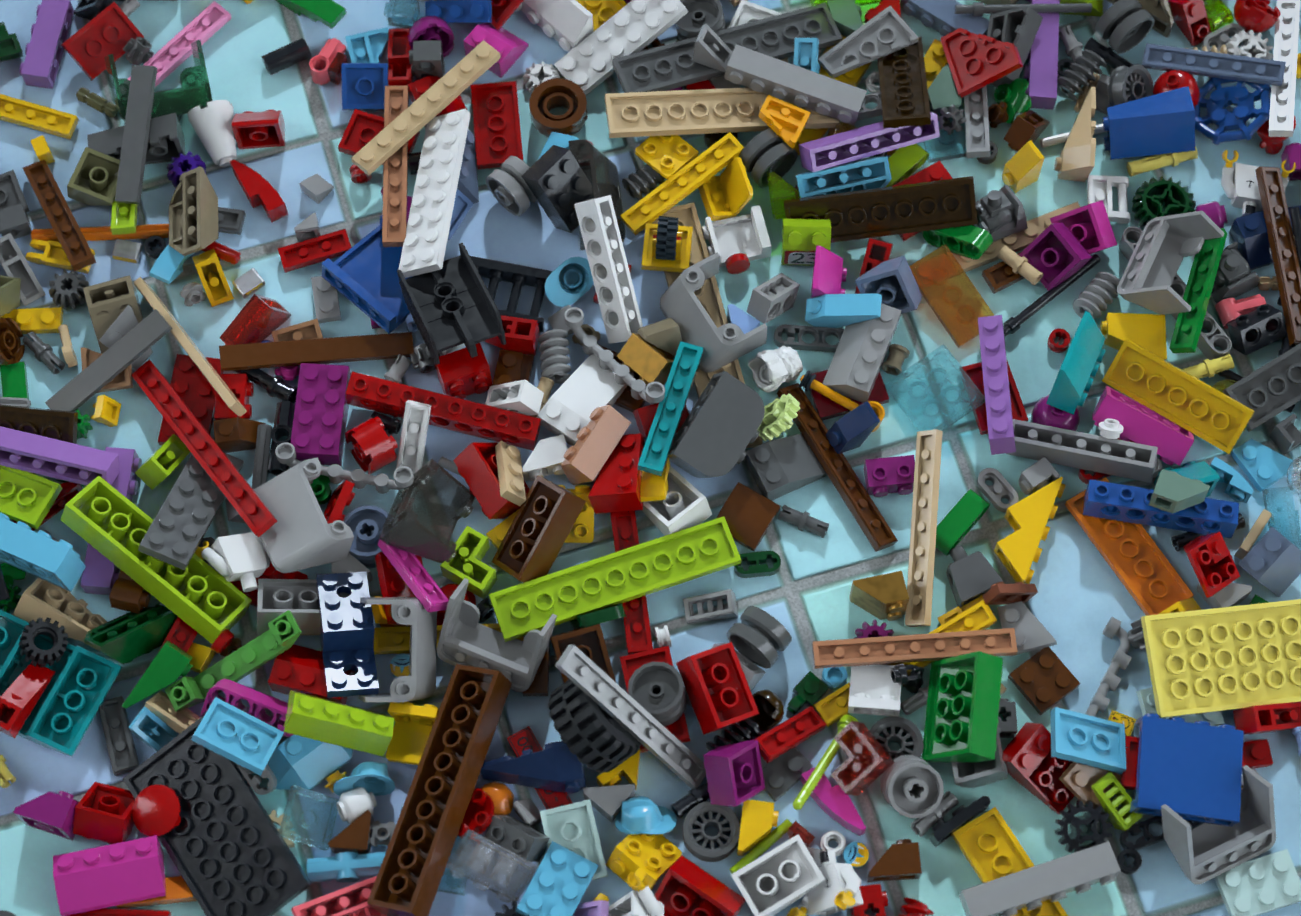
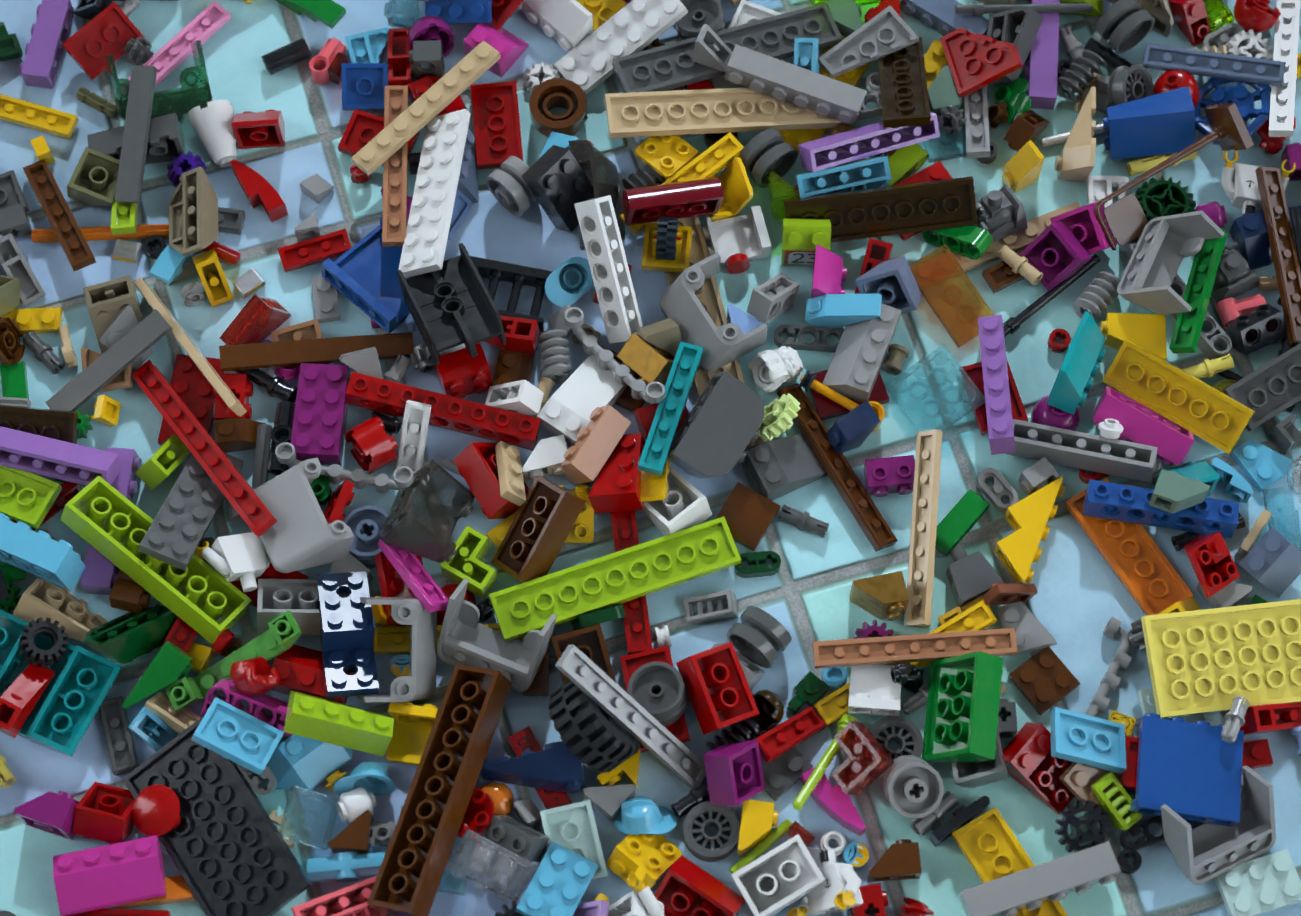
yellow hinge [25,239,95,274] -> none
dark grey gear [49,269,90,310] -> none
light orange wing [758,95,811,149] -> none
none -> red hair [230,656,280,695]
none -> light grey slope [339,347,383,379]
none -> dark red brick [622,177,724,226]
none -> reddish brown piece [1095,103,1254,251]
none -> light grey axle [1221,696,1249,743]

